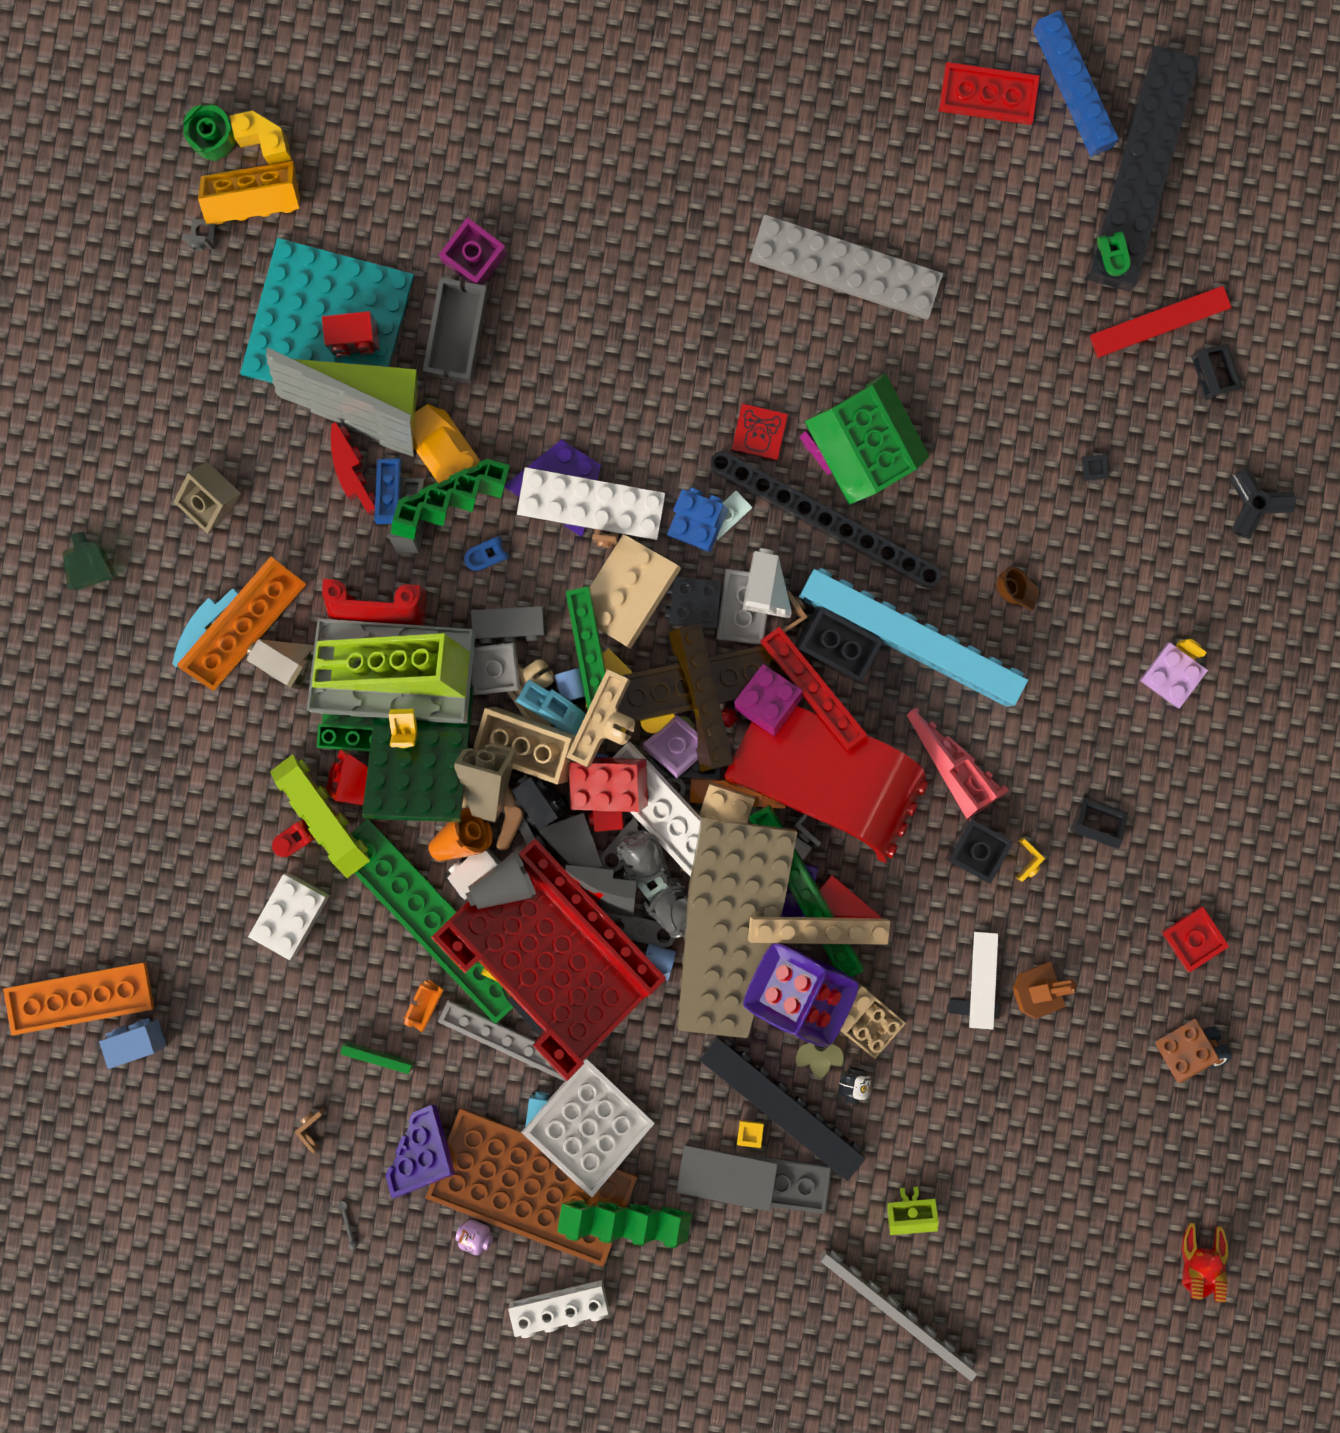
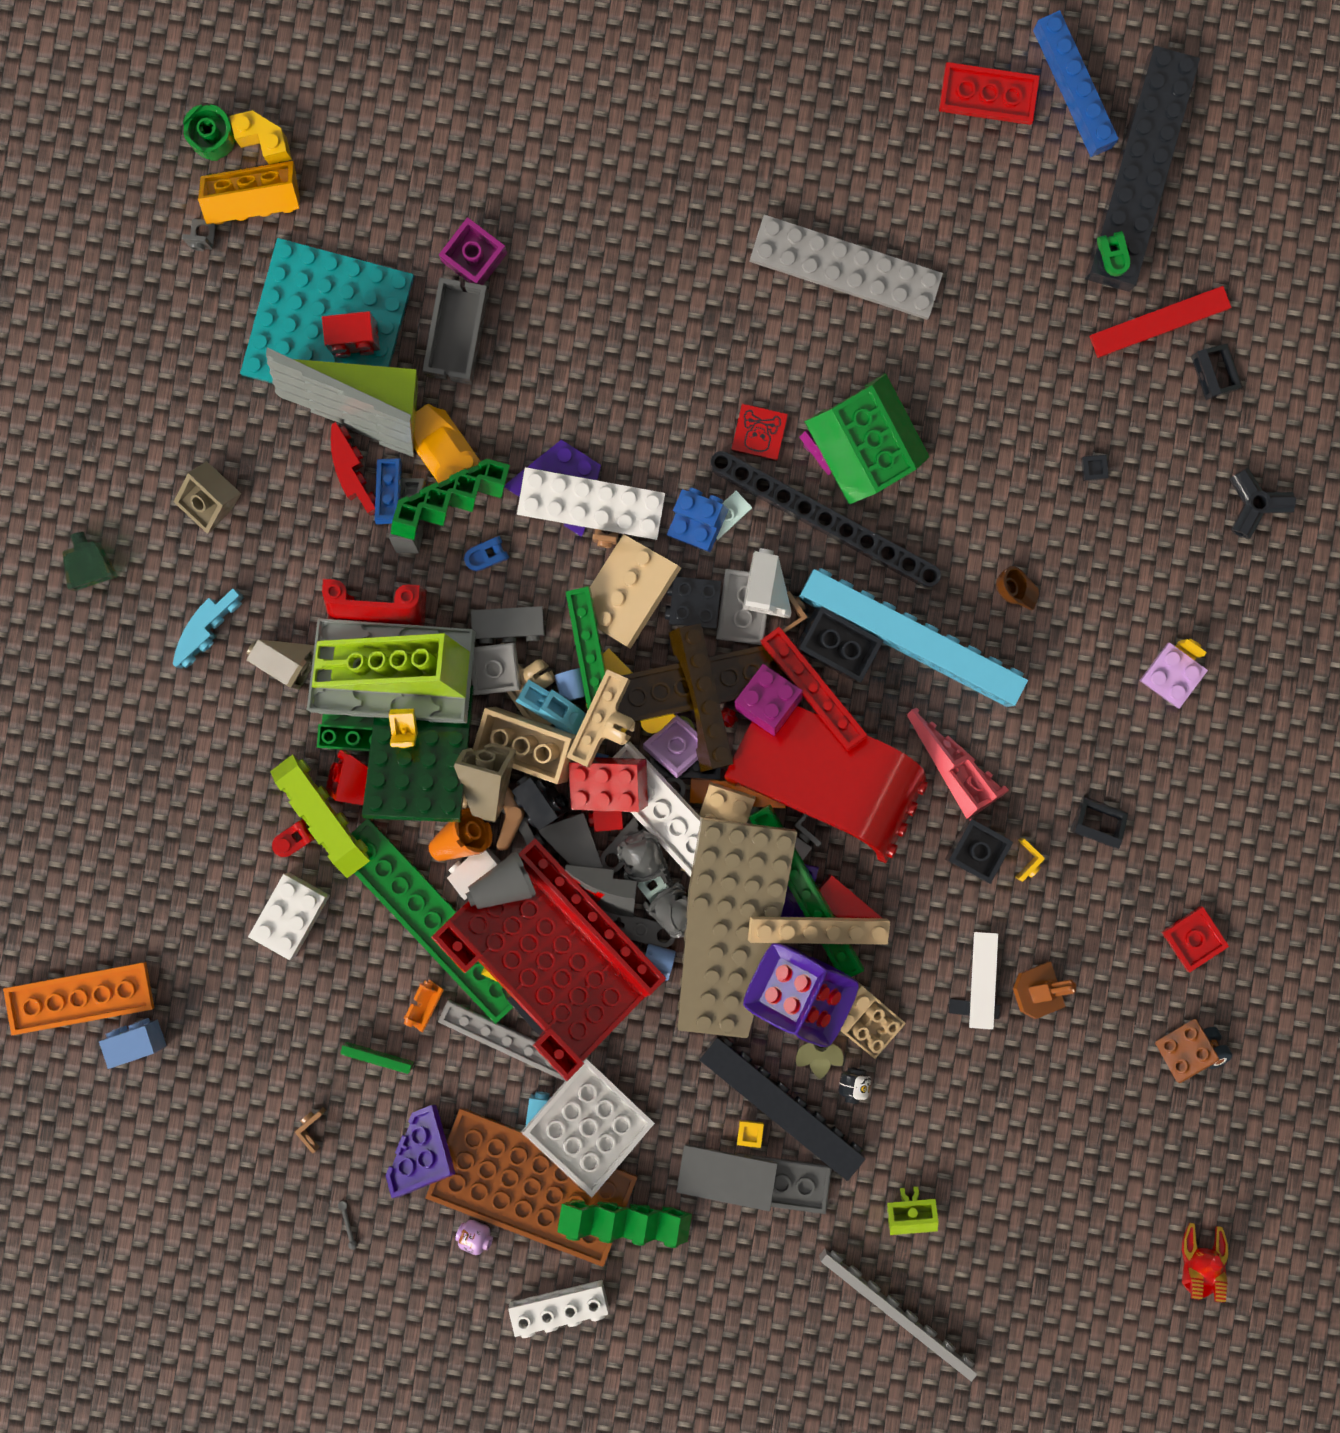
orange plate [177,556,306,691] -> none

